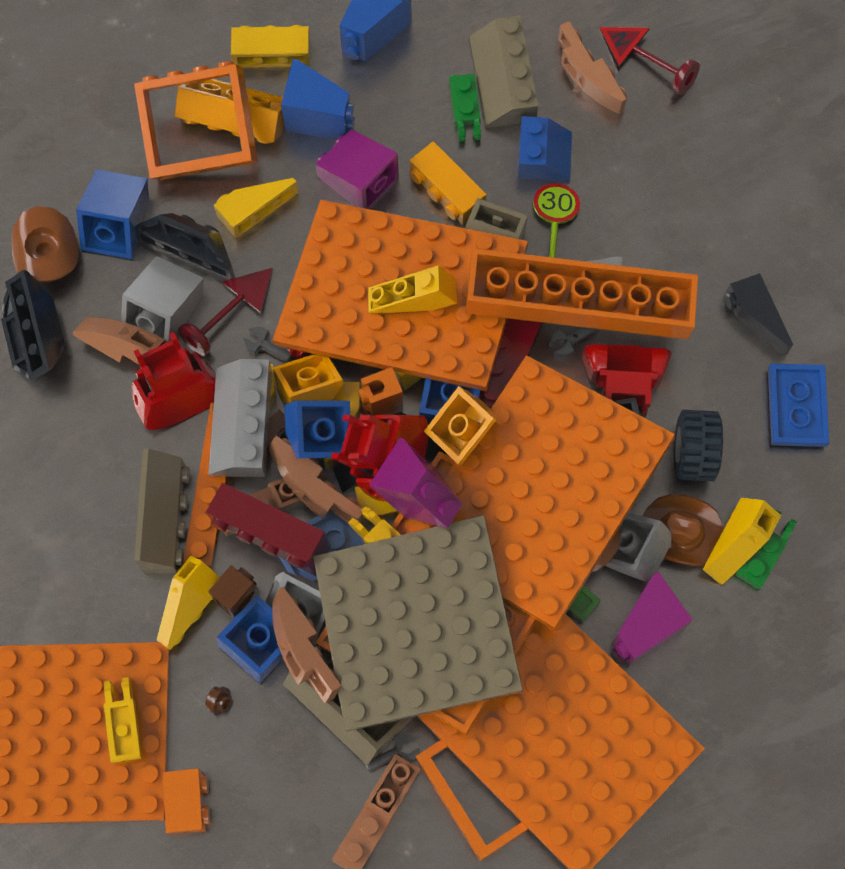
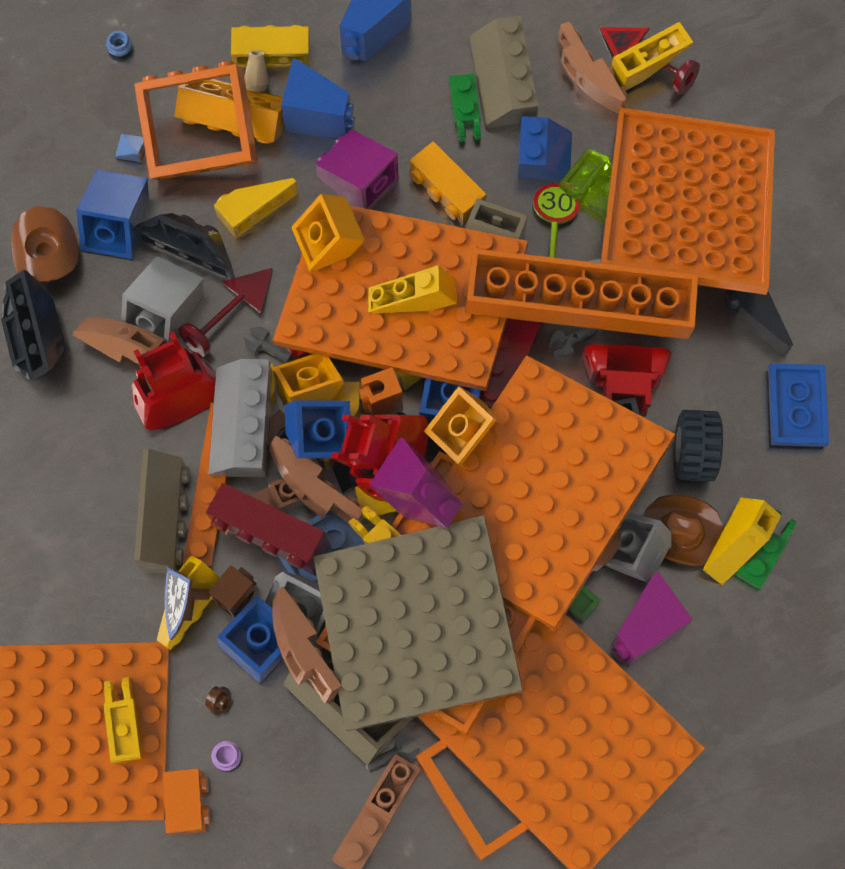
none -> medium blue plate [106,31,132,56]
none -> medium blue slope [115,134,145,162]
none -> shield [165,567,210,640]
none -> lavender plate [211,741,241,771]
none -> tan cone [244,50,269,92]
none -> light orange slope [291,194,365,271]
none -> clear neon green slope [559,148,612,216]
none -> orange plate [600,107,775,295]
none -> yellow slope [611,22,693,91]

